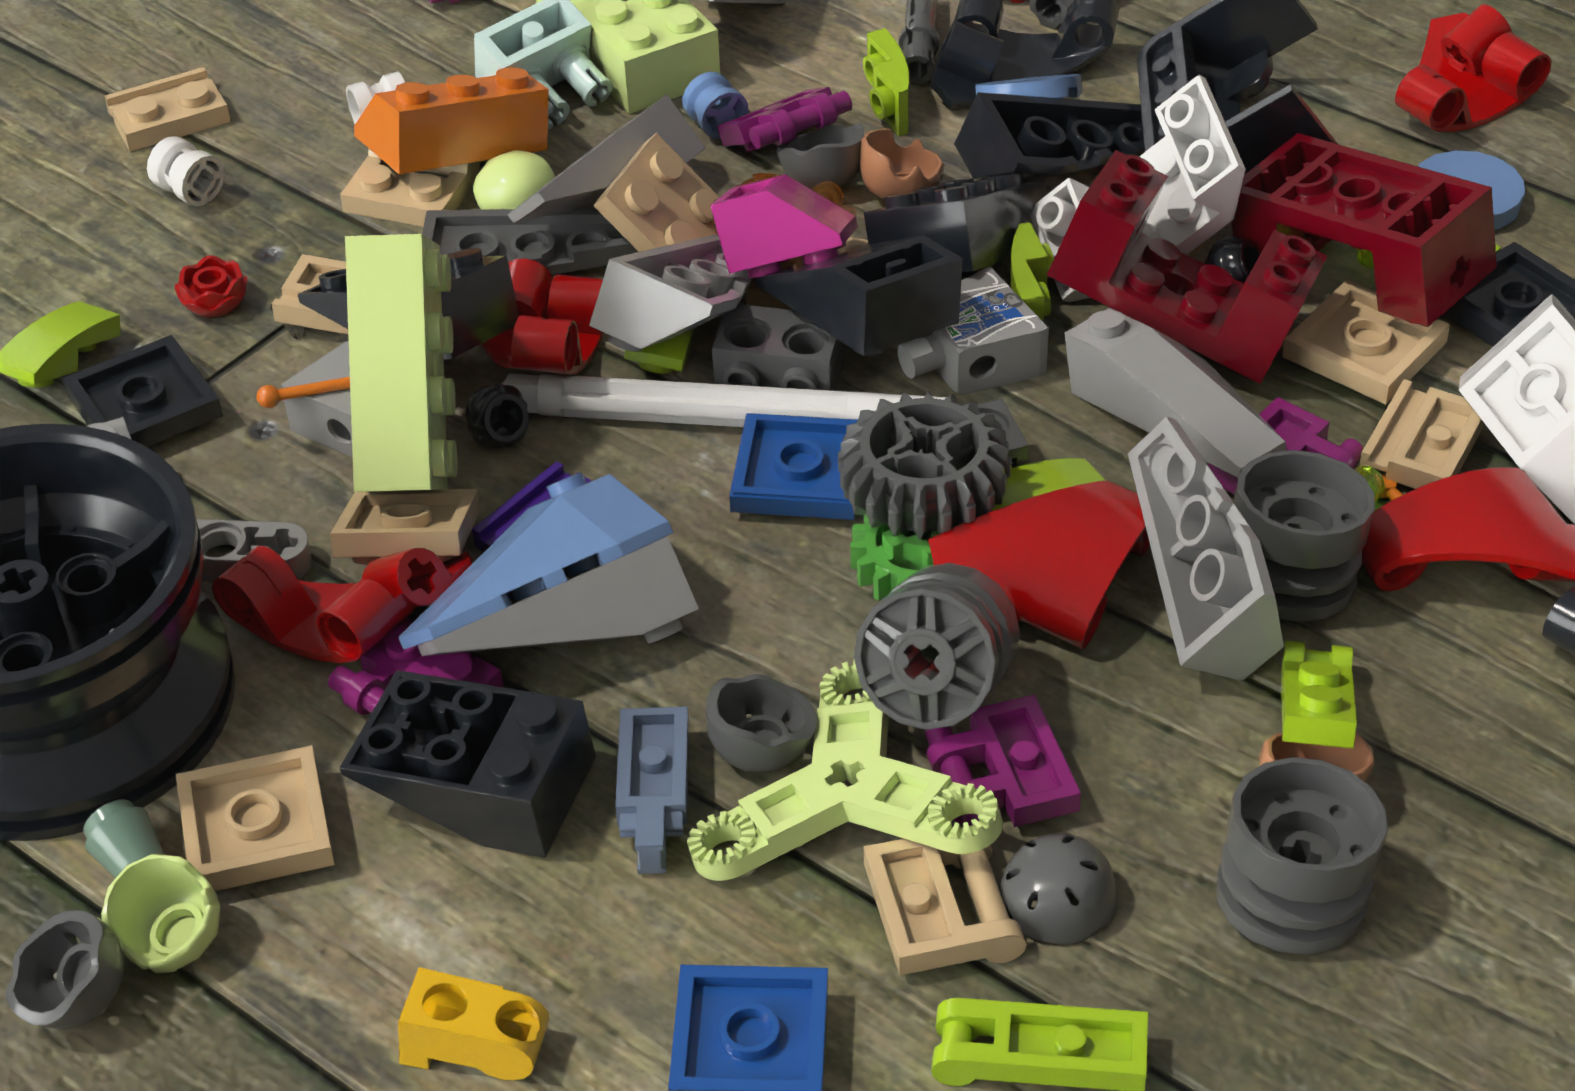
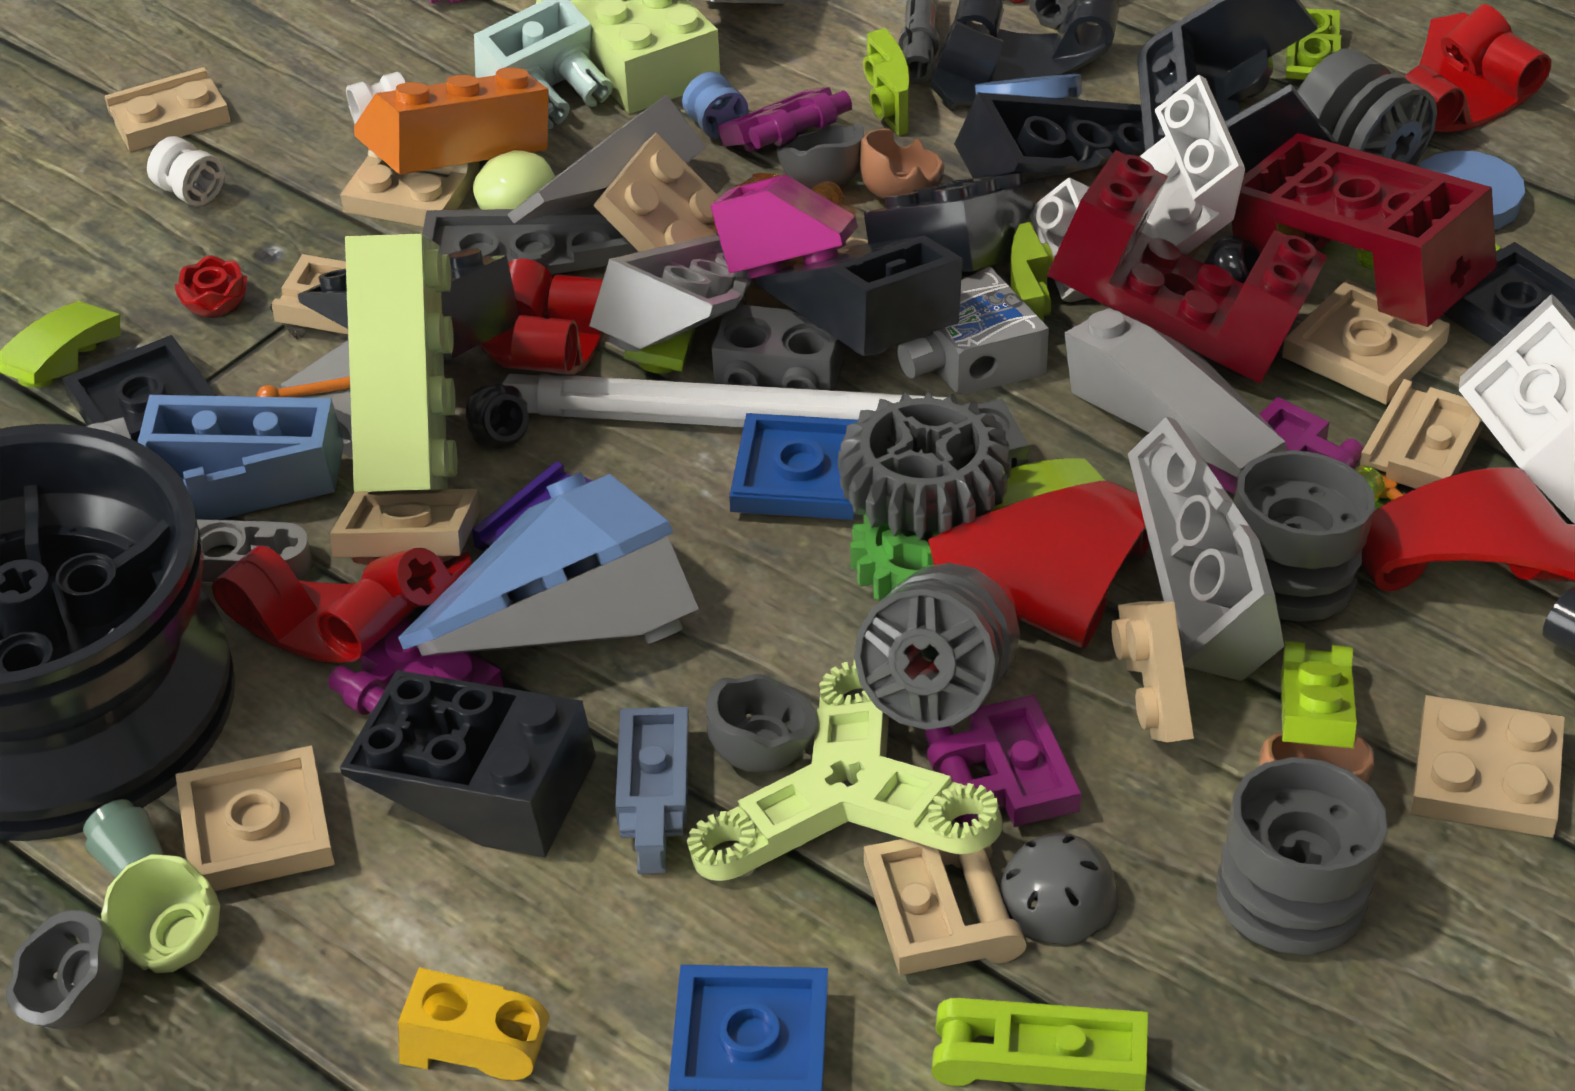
none -> medium blue wedge [138,395,344,520]
none -> tan plate [1112,601,1194,743]
none -> lime slope [1285,8,1341,80]
none -> dark grey wheel [1297,49,1437,166]
none -> tan plate [1411,695,1565,838]

